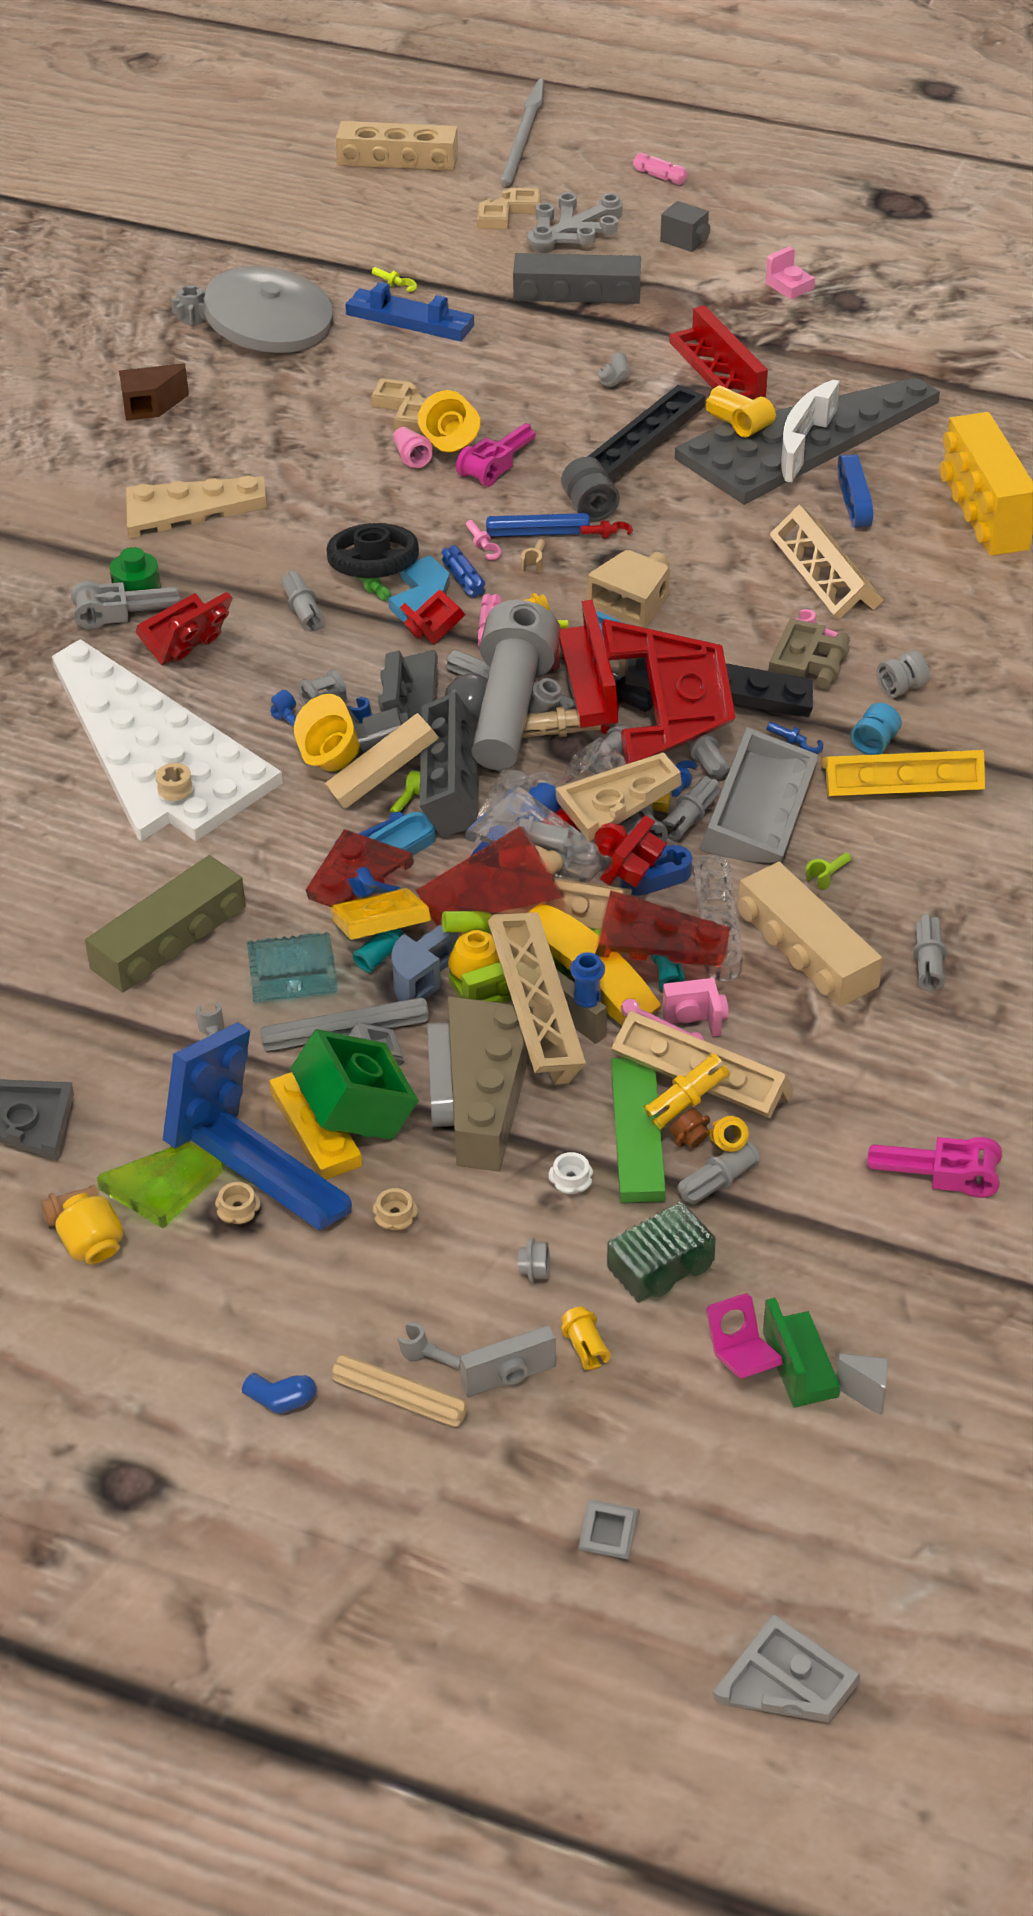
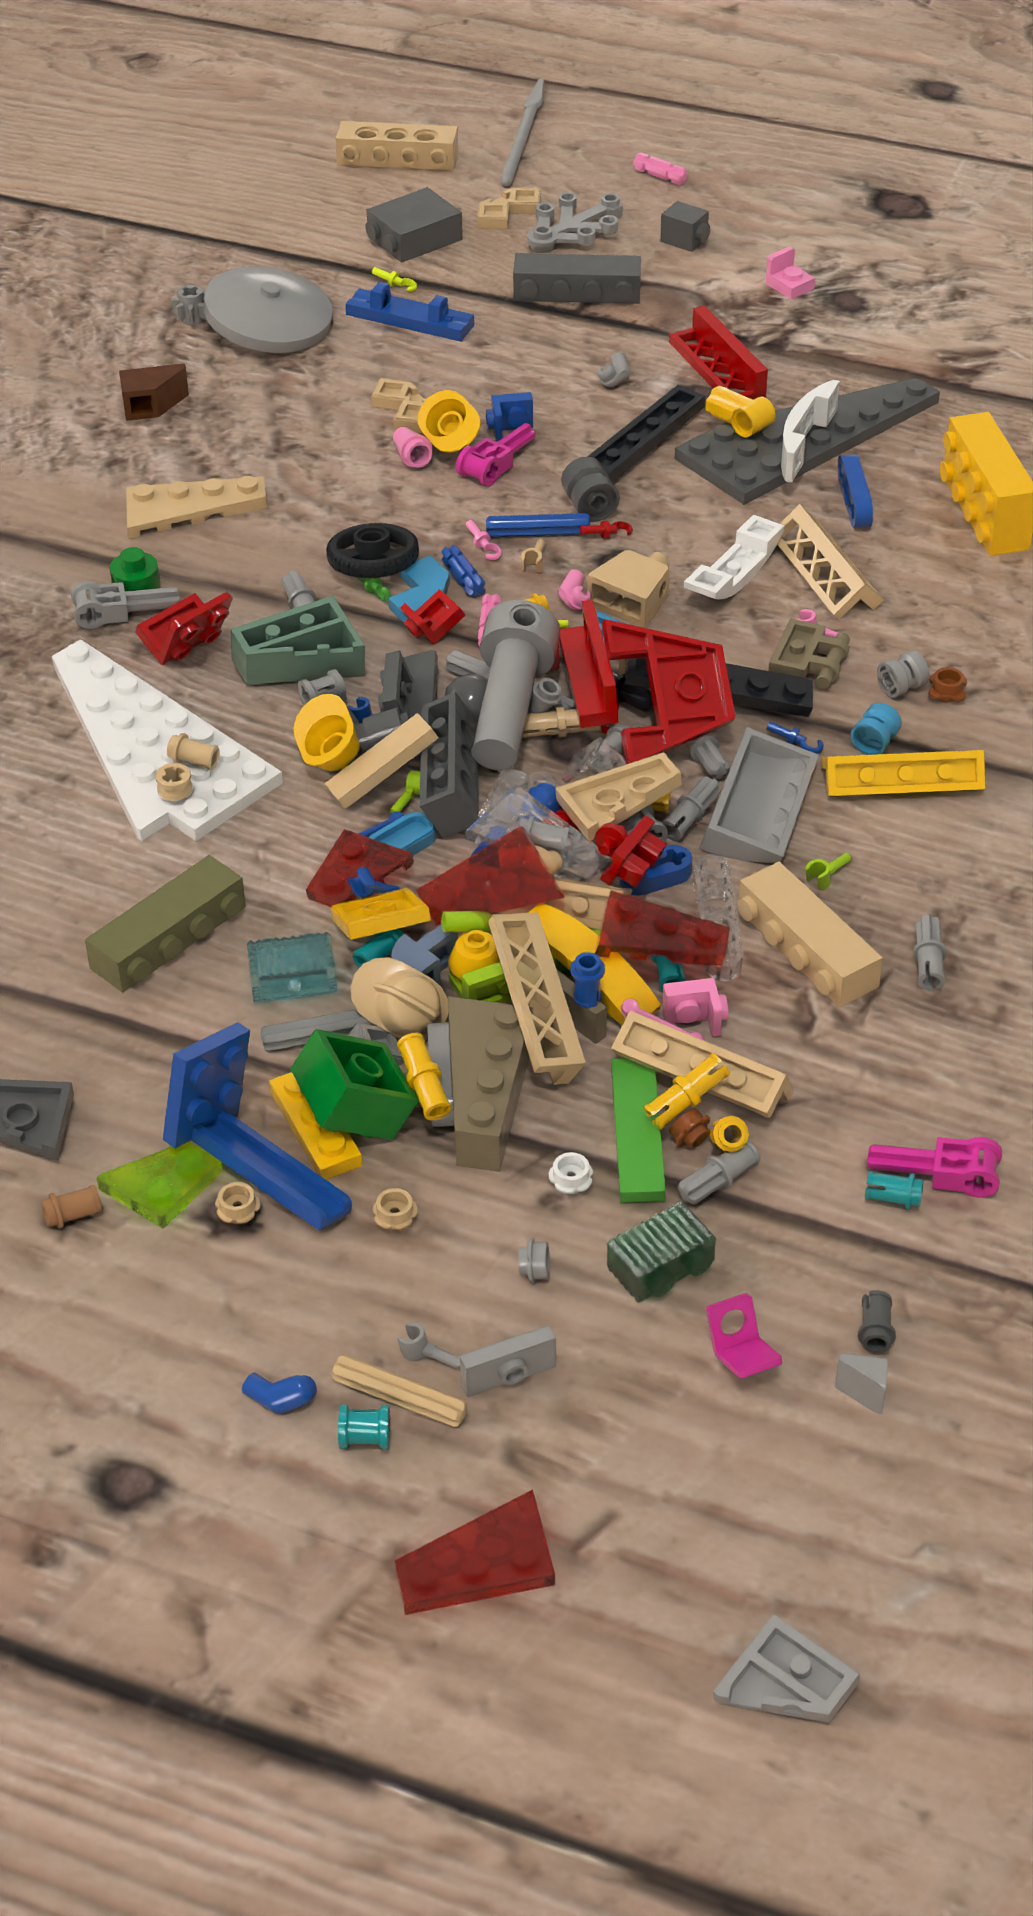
yellow head [55,1193,124,1265] -> none
light grey hand [196,1002,224,1037] -> none
blue hand [270,690,296,727] -> none
yellow pin [561,1306,611,1370] -> none
light grey slope [579,1499,640,1559] -> none
blue hand [671,760,698,797] -> none
green panel [763,1298,840,1408] -> none
none -> tan pin [167,733,220,770]
none -> sand green wedge [231,596,365,685]
none -> teal bush [338,1404,390,1449]
none -> tan piece [350,957,449,1041]
none -> dark grey brick [365,187,463,263]
none -> clear red wing [395,1489,555,1615]
none -> yellow pin [397,1033,452,1121]
none -> blue bracket [486,392,533,441]
none -> bright pink arm [558,569,591,611]
none -> white slope [684,515,785,600]
none -> dark grey pin [858,1290,896,1353]
none -> teal pin [865,1171,924,1210]
none -> dark orange plate [928,667,967,702]

